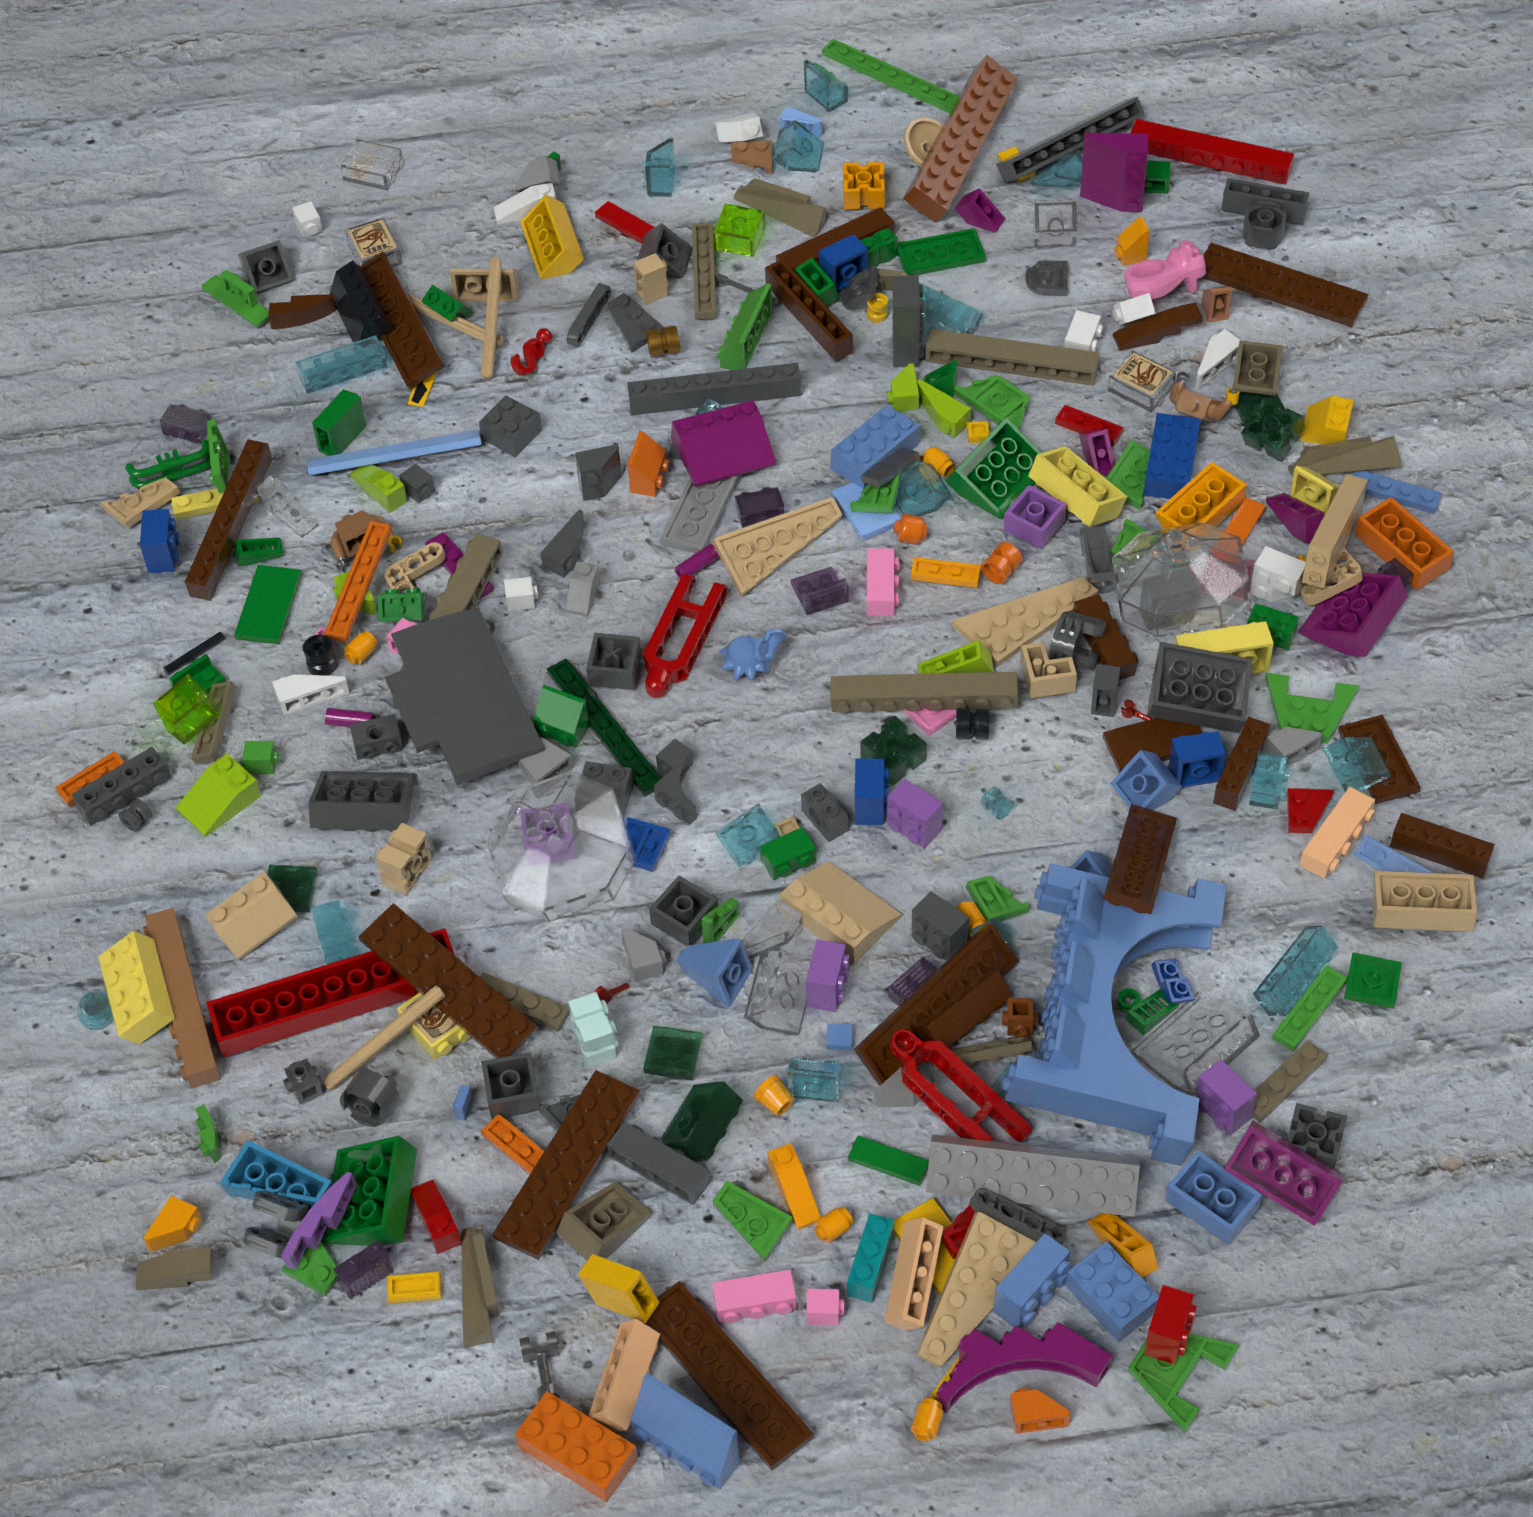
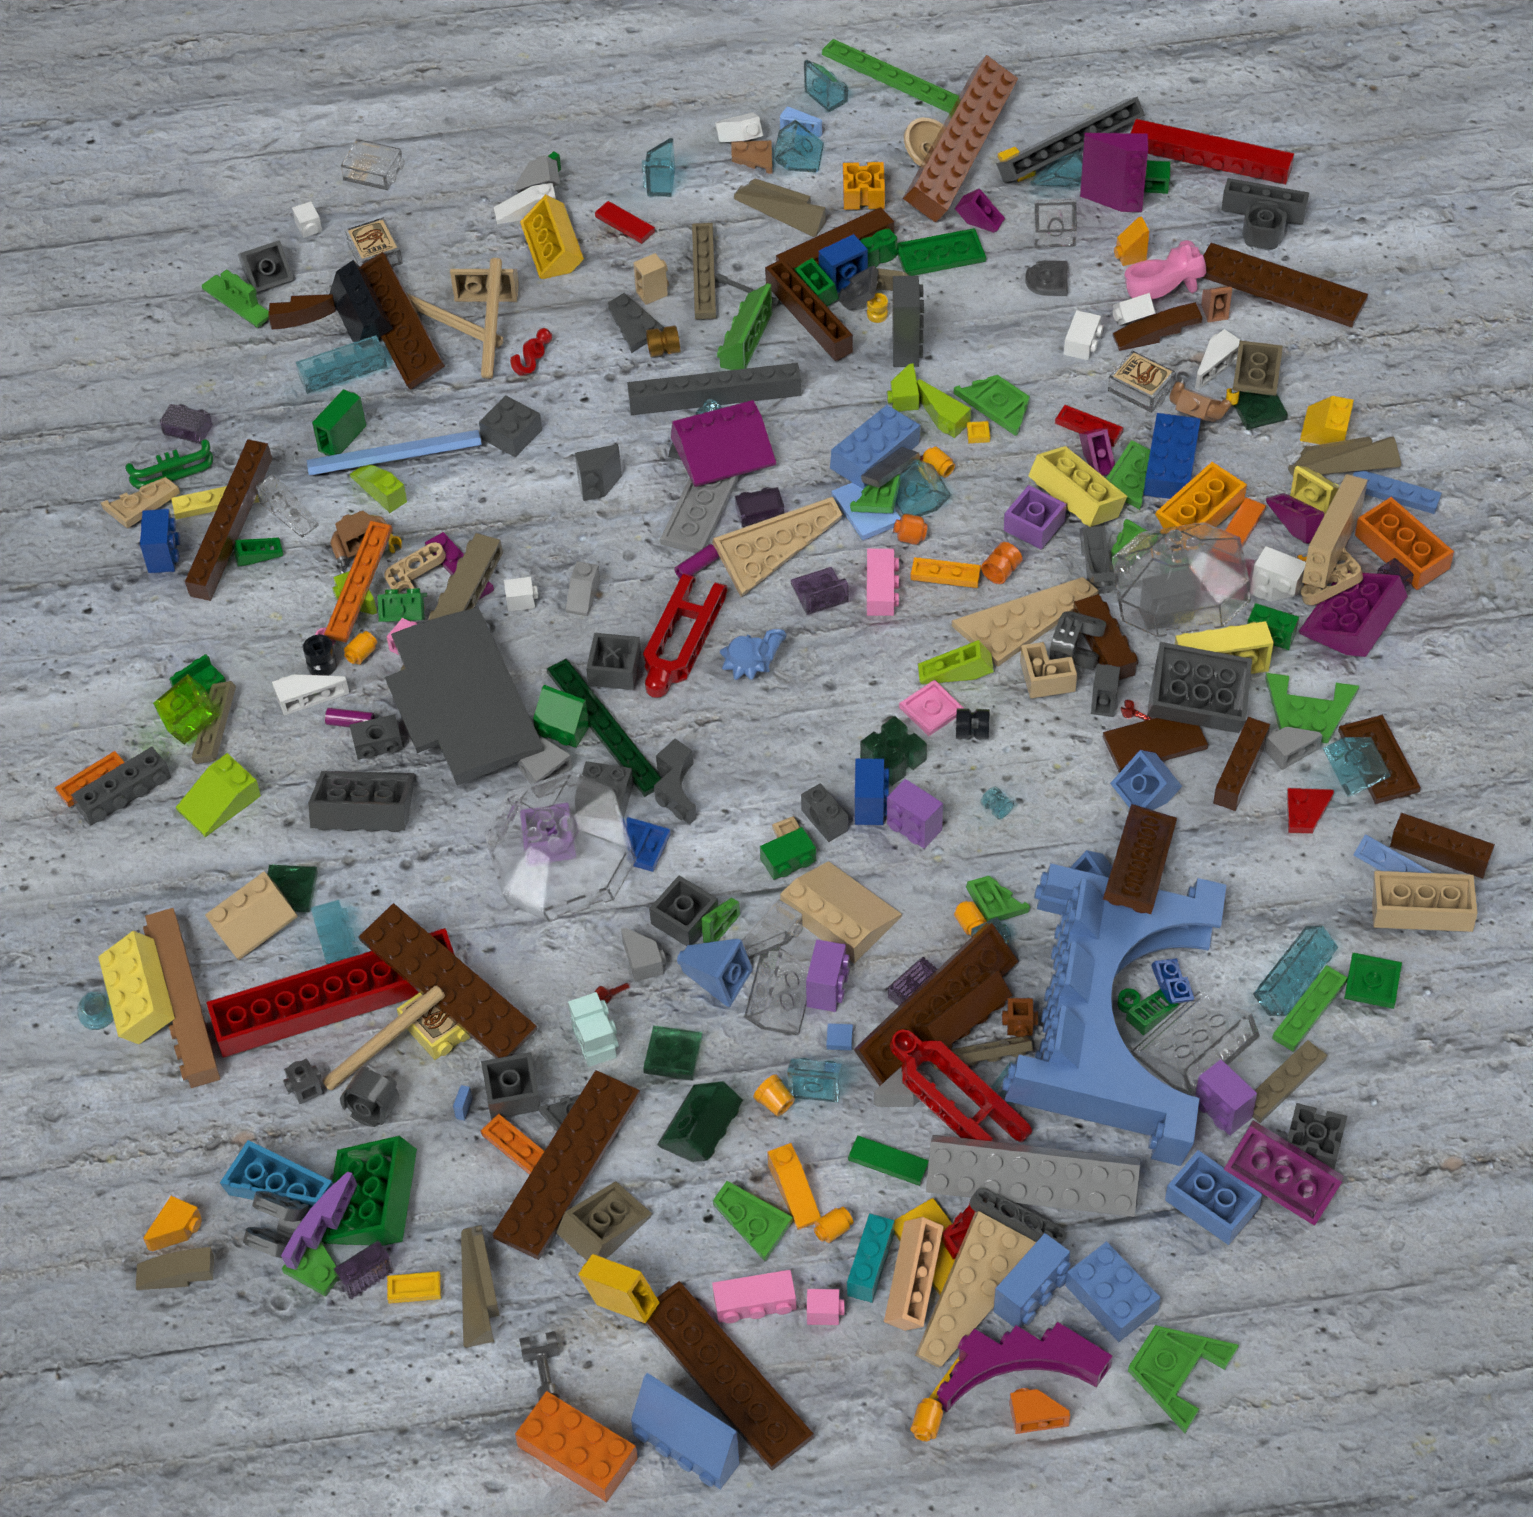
dark grey wheel [118,798,152,832] -> none
black bar [163,632,225,675] -> none
bright green slope [195,1104,220,1163] -> none
bright green wing [207,419,230,493] -> none
green tile [234,565,302,644] -> none
bright green brick [242,741,279,774] -> none
tan brick [376,823,432,896] -> none
dark grey brick [399,464,435,503] -> none
sticker [407,372,437,407] -> none
red slope [410,1179,461,1254] -> none
green bracket [422,284,473,322] -> none
dark tan plate [480,972,570,1032] -> none
dark grey slope [540,509,584,578] -> none
dark grey beam [567,283,611,347] -> none
light nougat brick [588,1319,660,1433] -> none
dark grey brick [607,1122,710,1206] -> none
orange slope [628,431,670,497] -> none
dark grey slope [637,223,692,279] -> none
clear neon green brick [713,203,765,257] -> none
clear light blue slope [716,804,780,867] -> none
dark tan brick [830,672,1018,713] -> none
dark grey brick [911,891,969,961] -> none
clear light blue brick [919,282,983,335] -> none
green slope [923,360,958,398] -> none
dark tan brick [925,329,1100,386] -> none
green slope [945,417,1042,519] -> none
light orange slope [1087,1213,1159,1278] -> none
red brick [1144,1285,1197,1365] -> none
blue brick [1168,731,1226,788] -> none
clear green brick [1241,398,1306,462] -> none
clear light blue brick [1249,753,1290,810] -> none
light nougat brick [1300,787,1376,879] -> none

